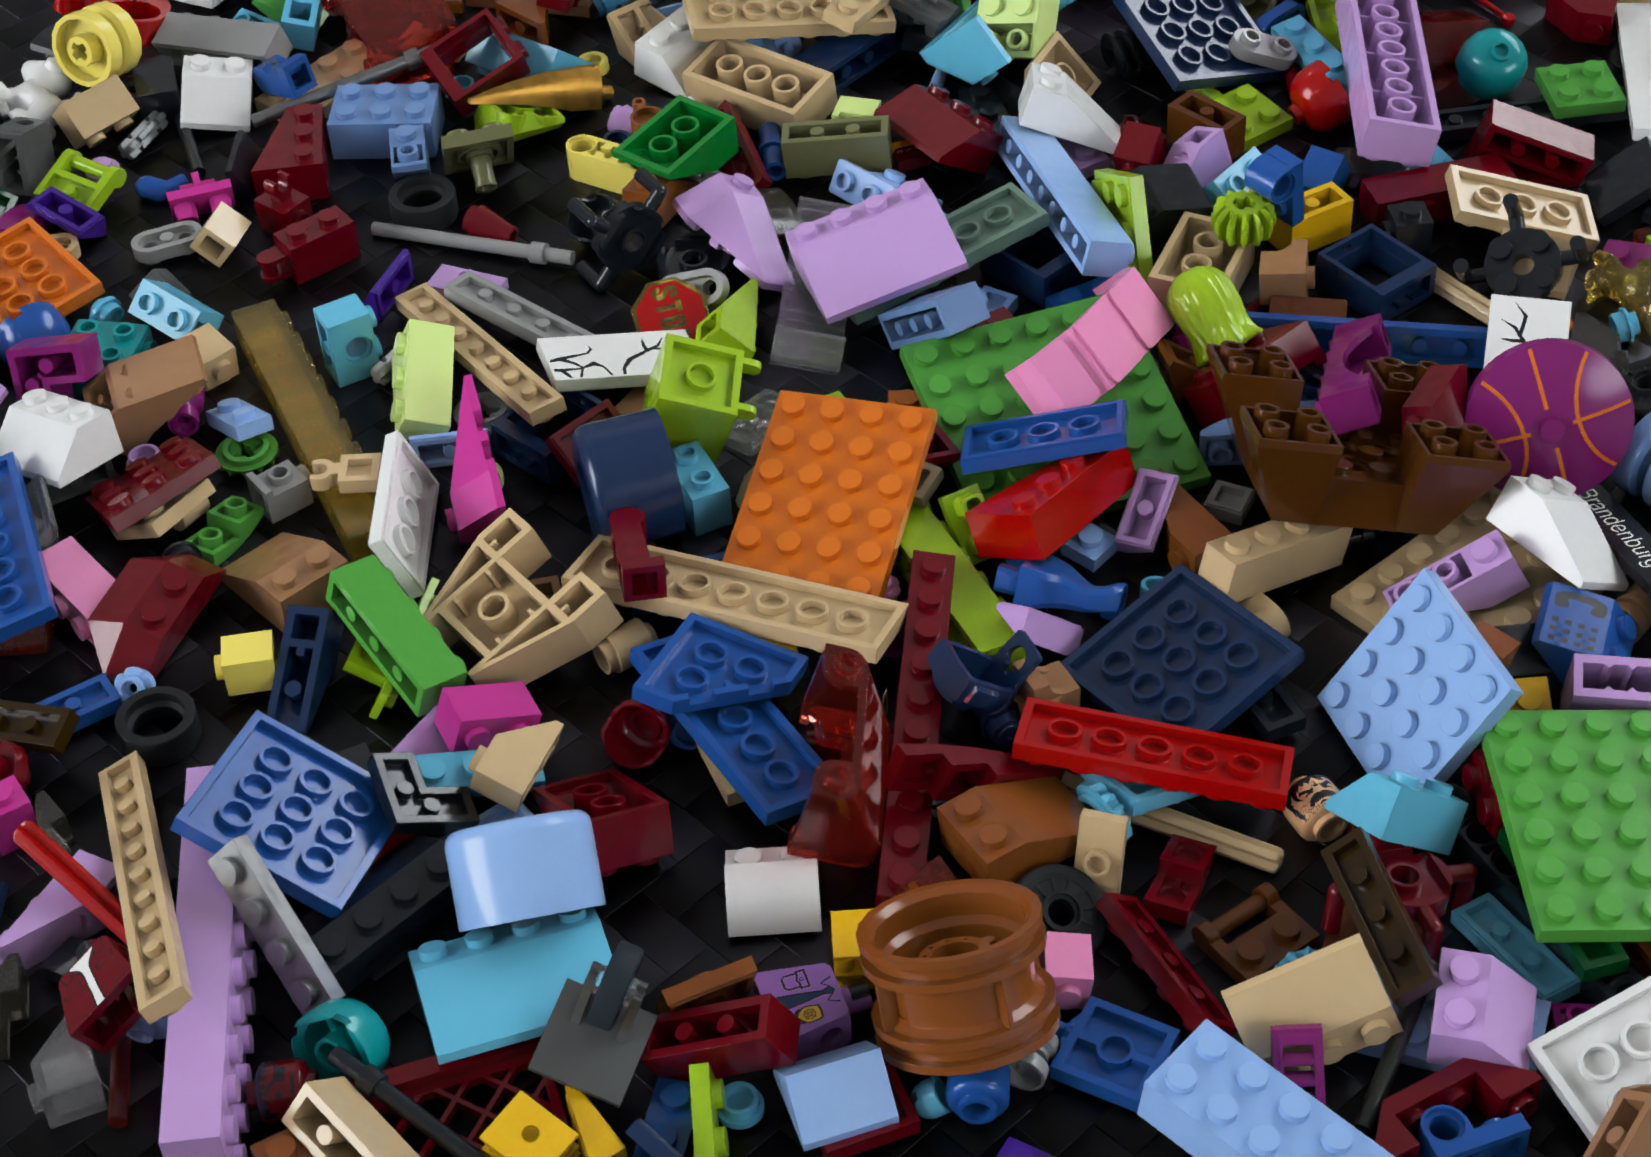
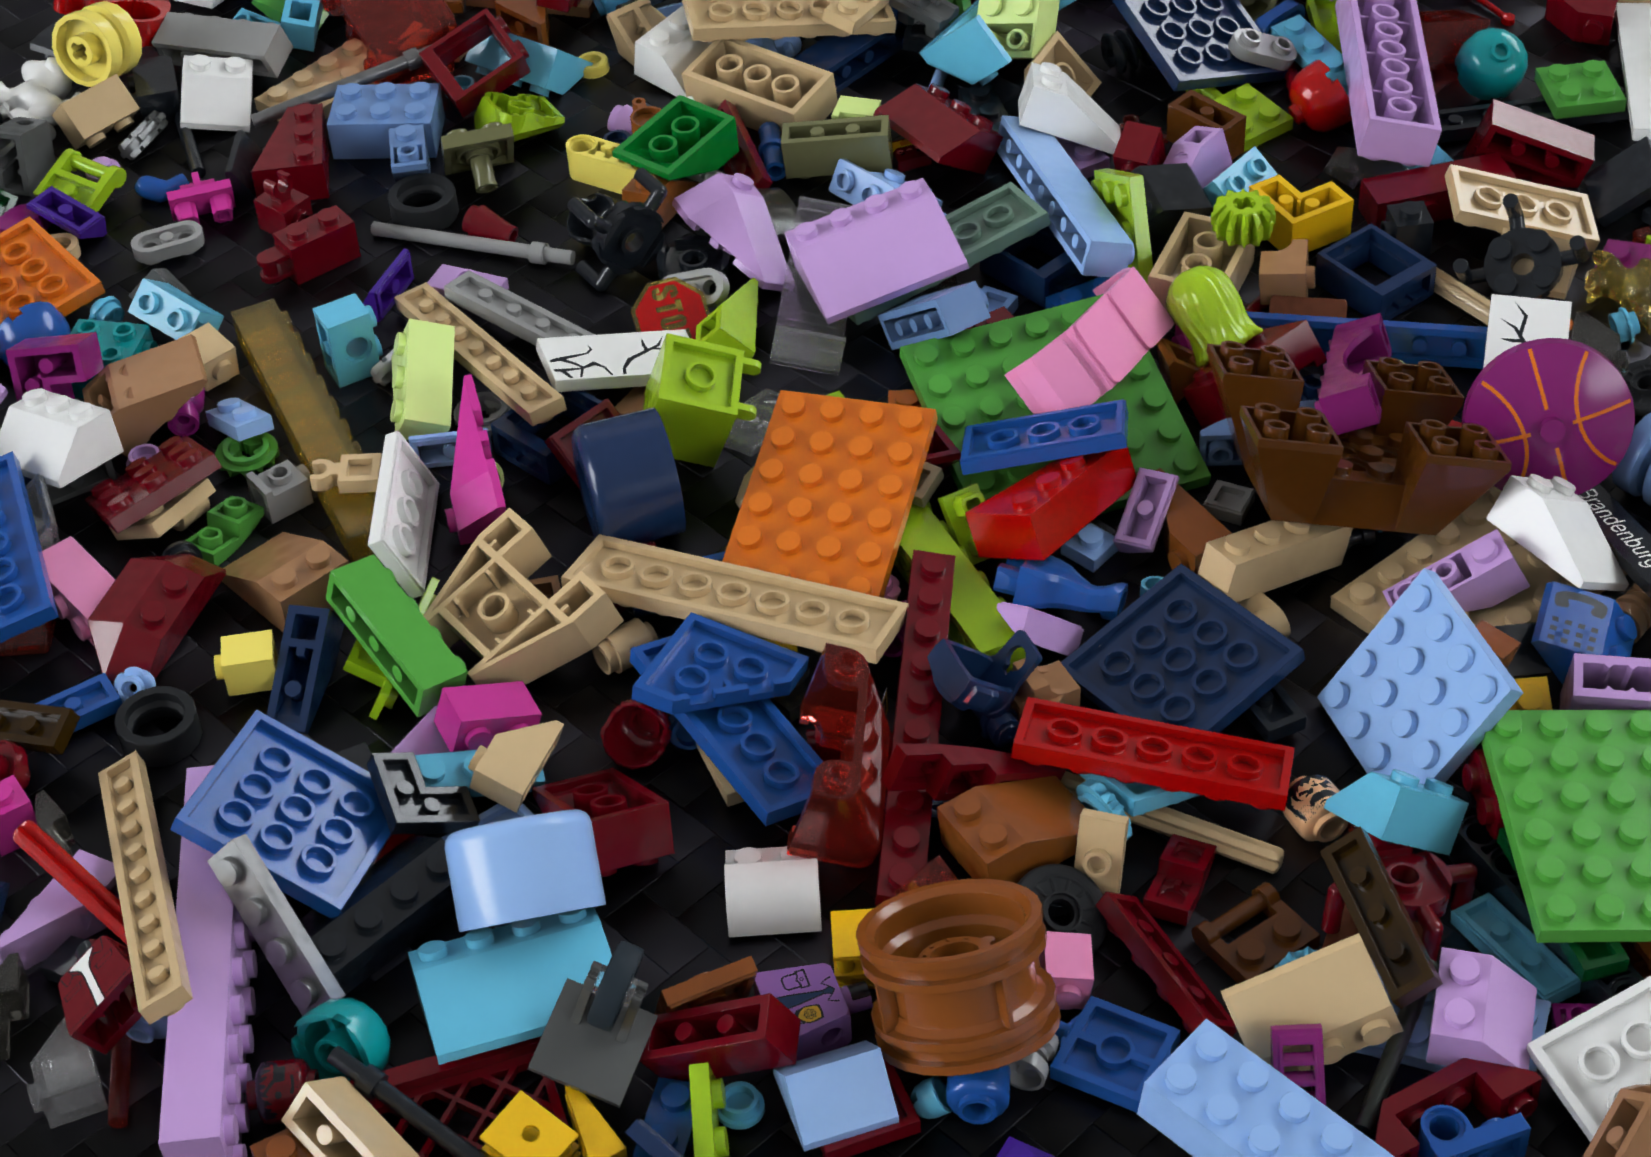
tan brick [189,201,252,268] -> none
blue leg [253,53,318,99] -> none
pearl gold piece [467,64,614,111] -> none
dark red leg [609,507,667,602] -> none
medium azure brick [672,440,733,536] -> none
blue plate [1244,144,1304,227] -> none
blue brick [1304,145,1351,192] -> none
dark red slope [1402,364,1468,437] -> none

